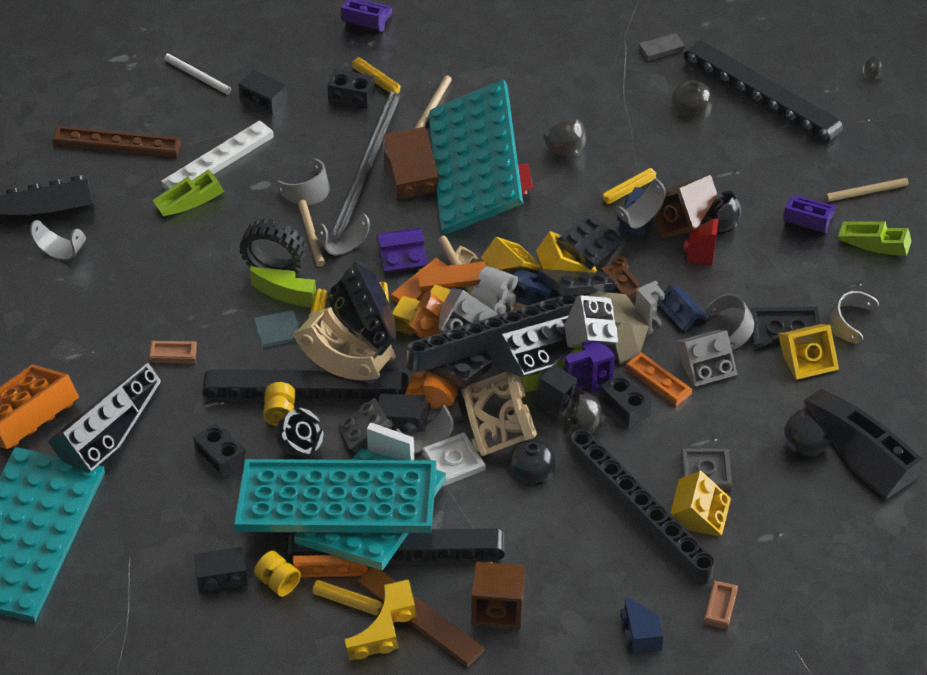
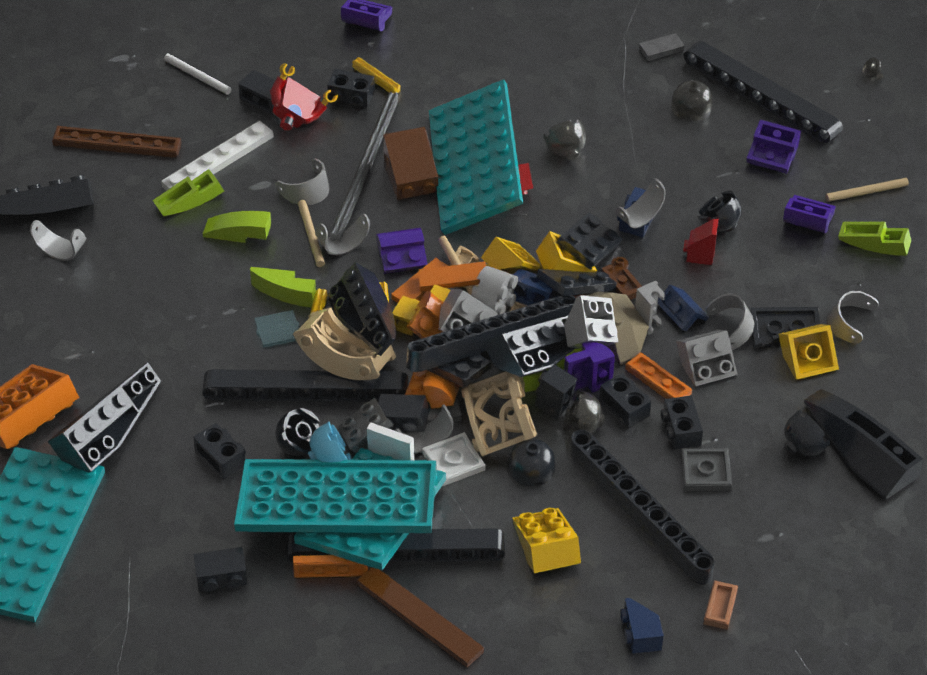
nougat tile [149,341,197,364] -> none
black tyre [239,219,307,275] -> none
yellow wheel [254,551,301,597] -> none
yellow wheel [263,382,295,426] -> none
yellow axle [313,580,383,616] -> none
yellow arch [345,579,417,660] -> none
tan bar [415,75,452,128] -> none
reddish brown slope [471,562,526,629] -> none
yellow axle [602,168,656,204] -> none
reddish brown slope [654,175,718,239] -> none
yellow slope [670,470,731,536] -> none
none -> lime slope [203,211,271,243]
none -> red torso [270,63,337,131]
none -> medium azure cylinder [308,422,352,462]
none -> yellow slope [512,508,581,573]
none -> black brick [660,395,703,449]
none -> dark purple brick [746,120,801,174]

